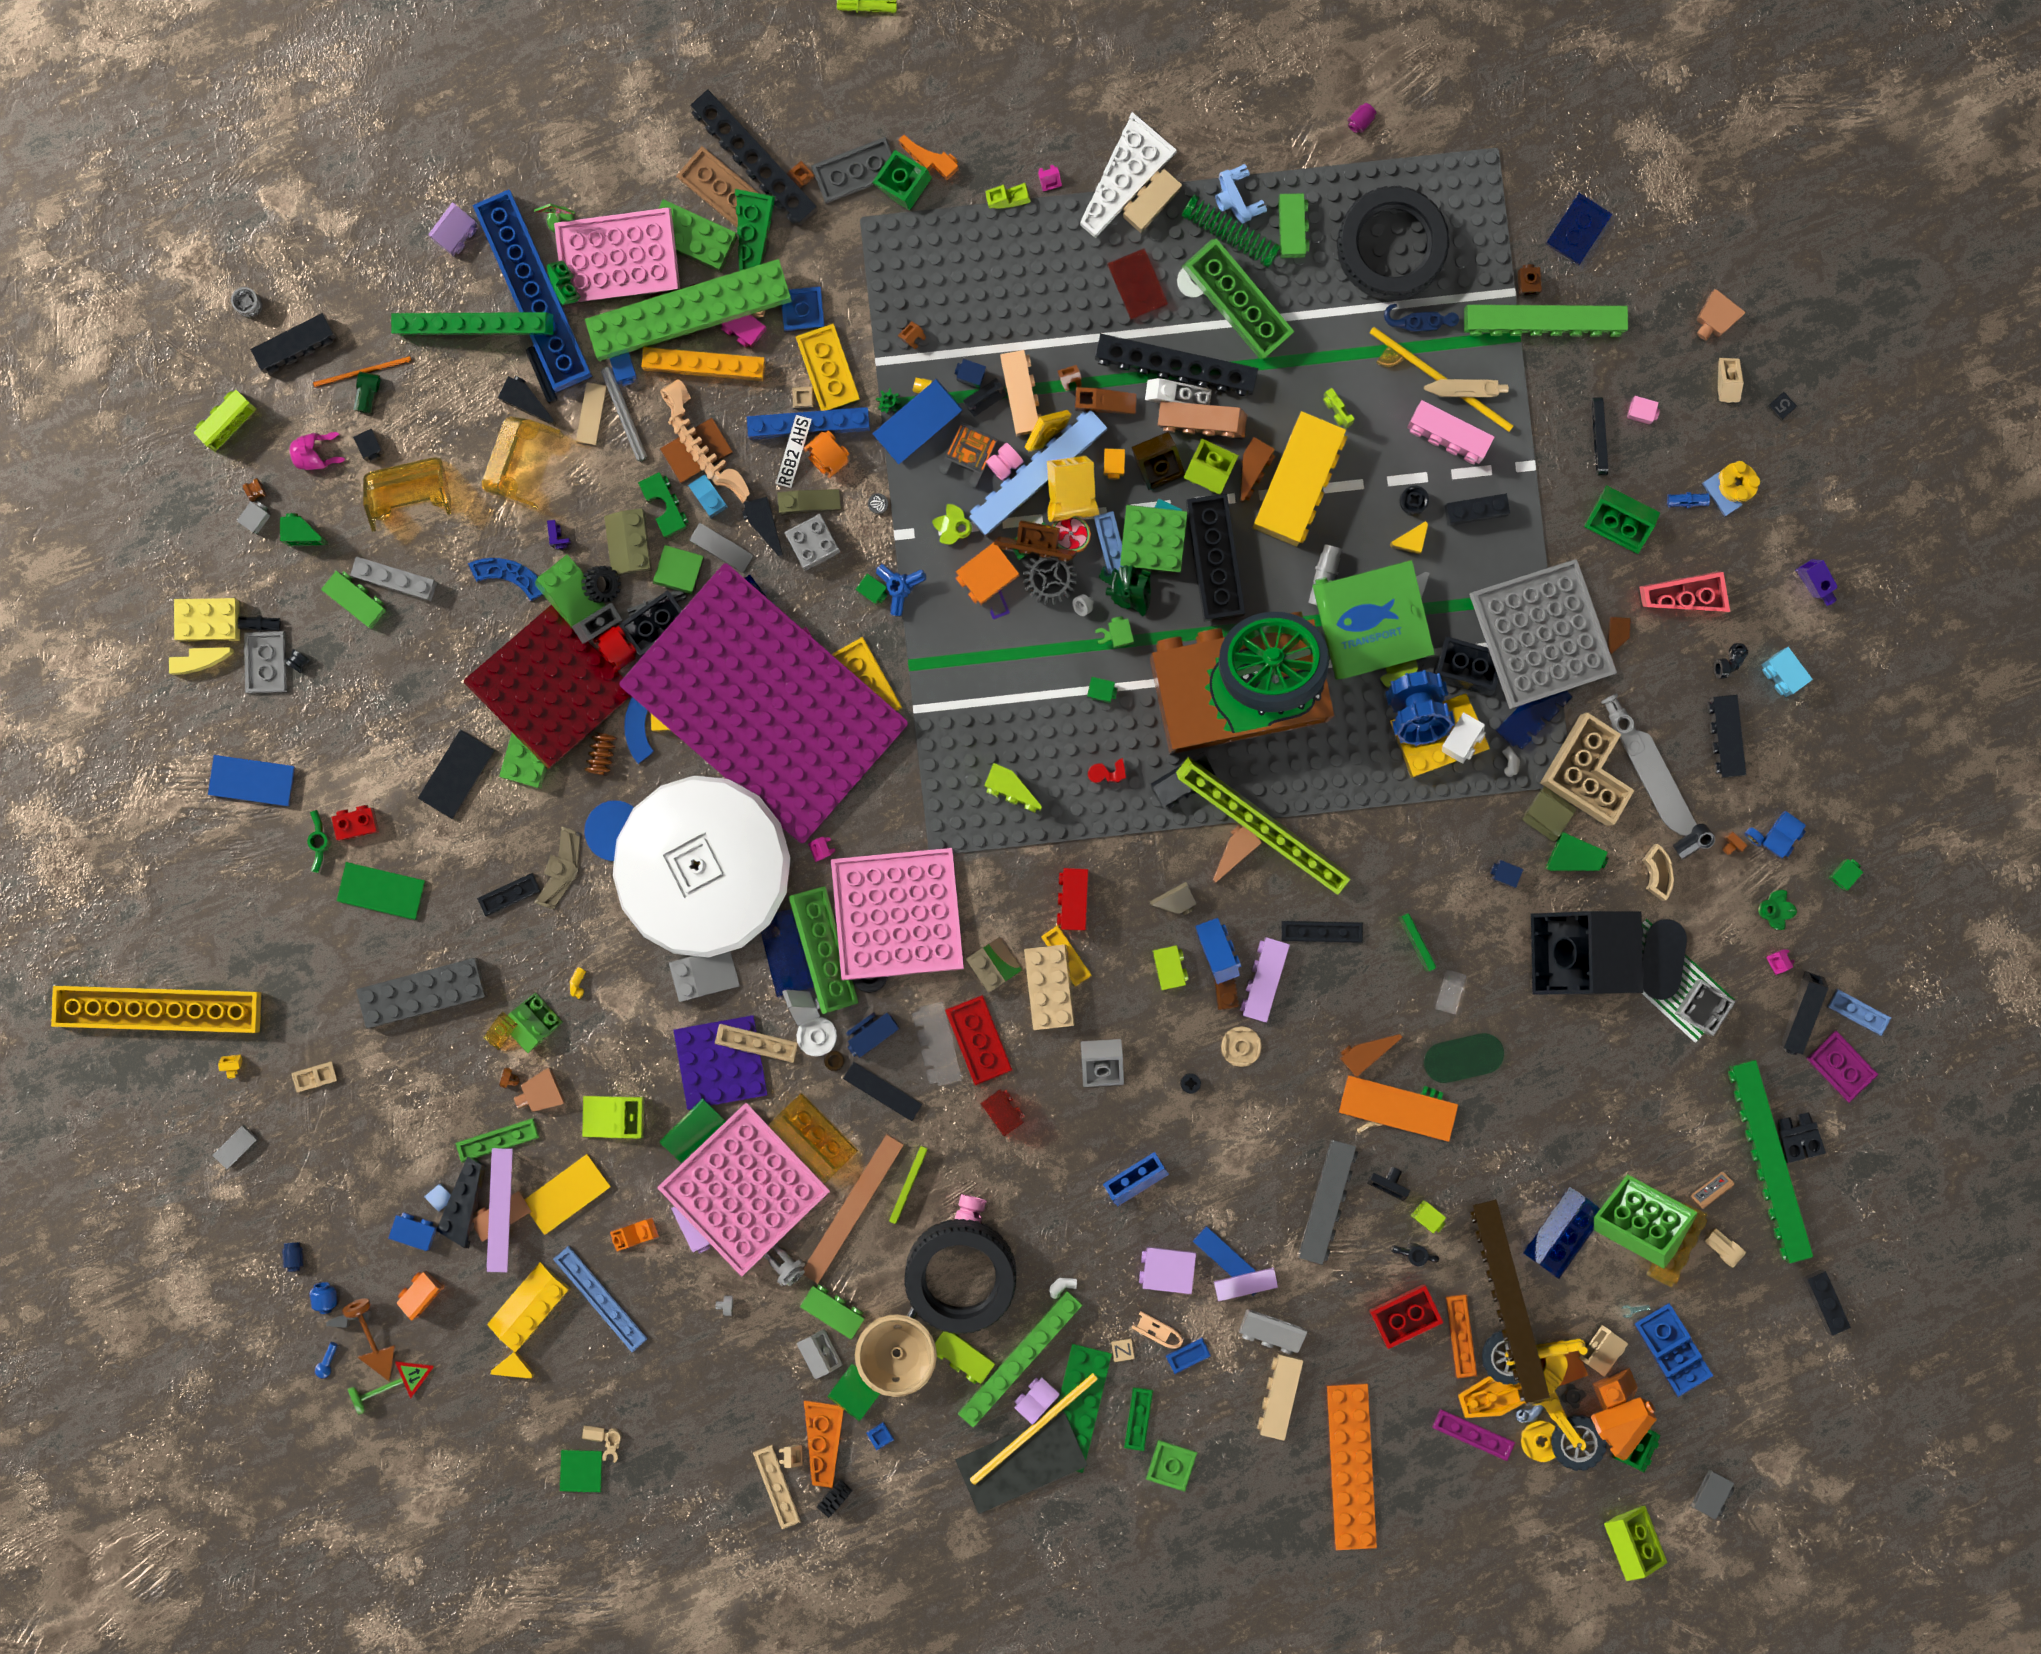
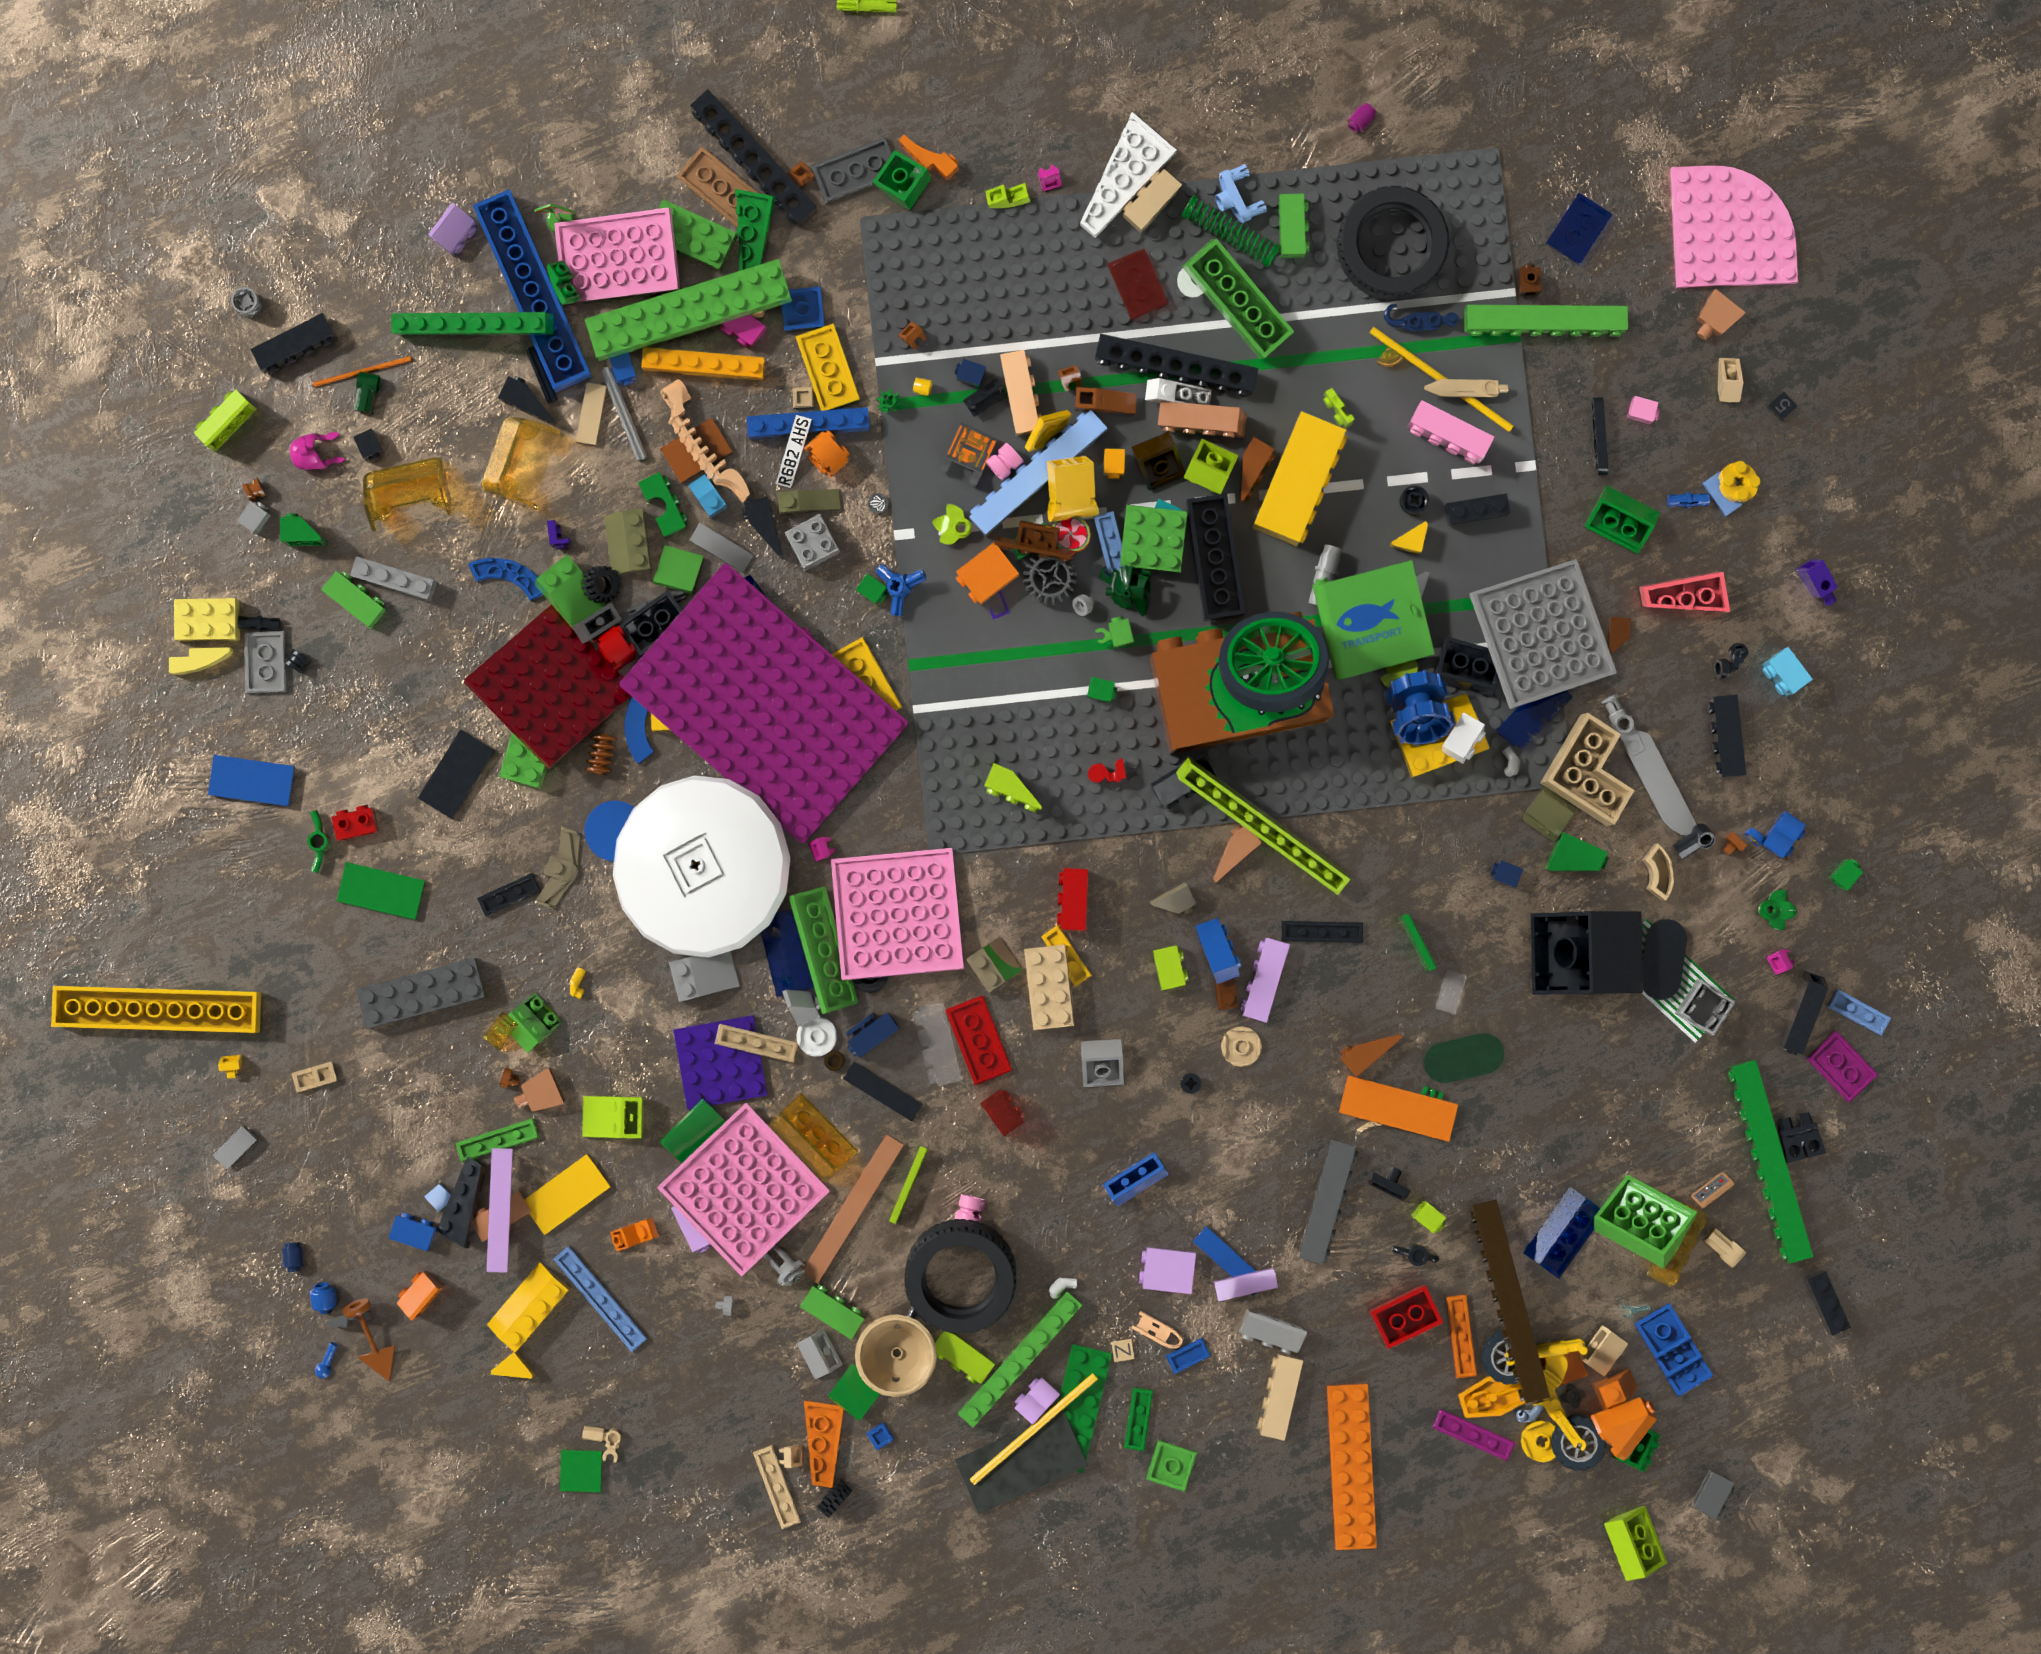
bright green piece [348,1361,434,1415] -> none
blue slope [872,378,963,464] -> none
none -> bright pink plate [1670,166,1798,288]

